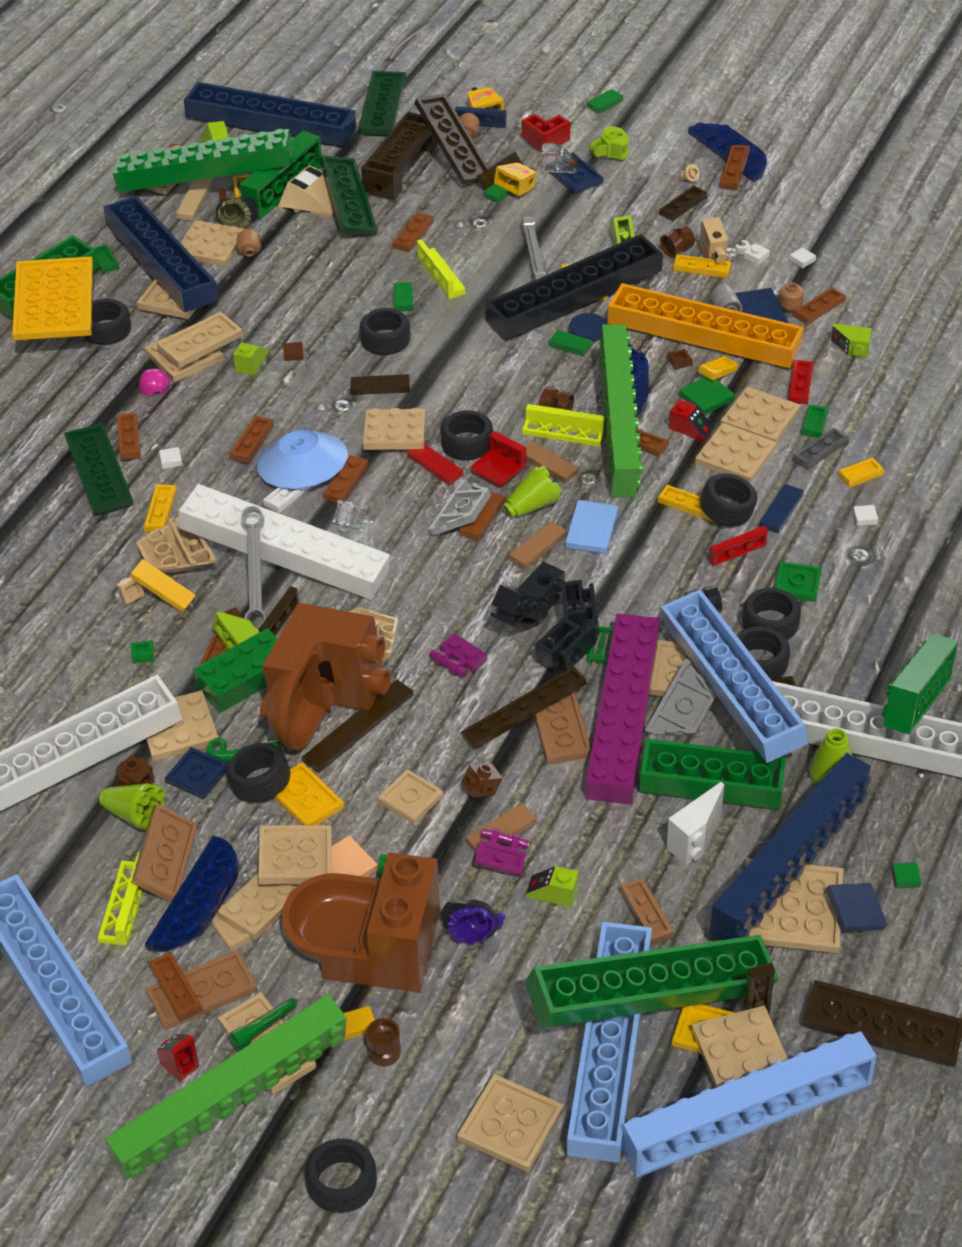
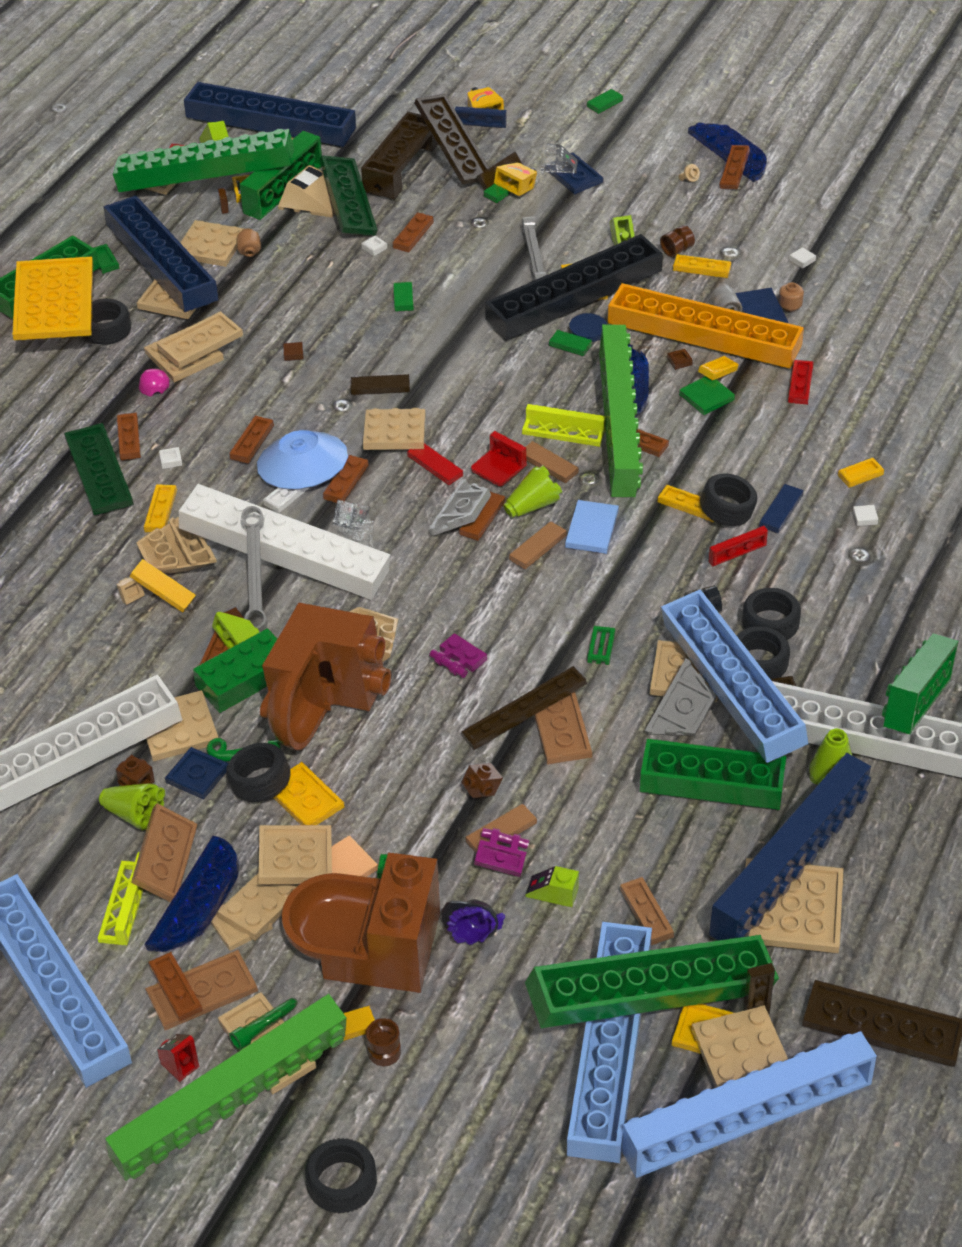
green tile [131,640,155,664] -> none
tan tile [176,177,215,221] -> none
olive hair [213,197,258,228] -> none
lime slope [233,342,269,376] -> none
dark brown tile [259,586,299,636] -> none
dark brown tile [302,679,414,773] -> none
dark green plate [358,71,406,136] -> none
black tyre [360,308,411,355] -> none
tan tile [378,769,444,825] -> none
neon yellow fence [417,239,466,299] -> none
black tyre [440,410,493,460] -> none
tan plate [457,1074,564,1173] -> none
medium nougat head [459,113,480,138] -> none
black brick [490,561,566,628] -> none
red brick [521,114,571,152] -> none
black brick [535,580,600,671] -> none
reddish brown wheel [539,386,575,411] -> none
magenta brick [586,613,660,805] -> none
lime hinge [588,126,630,160] -> none
dark brown tile [659,185,707,221] -> none
white slope [667,782,724,865] -> none
red slope [669,399,714,442] -> none
tan plate [695,423,777,484] -> none
tan torso [699,217,728,263] -> none
tan plate [720,386,801,442] -> none
white plate [735,240,770,265] -> none
green tile [774,561,822,602] -> none
flat silver tile [792,428,849,470] -> none
dark orange tile [793,287,846,325] -> none
green tile [801,404,829,438] -> none
dark blue tile [826,883,888,932] -> none
lime slope [831,323,872,358] -> none
green tile [892,862,922,888] -> none
none -> white tile [361,236,387,256]

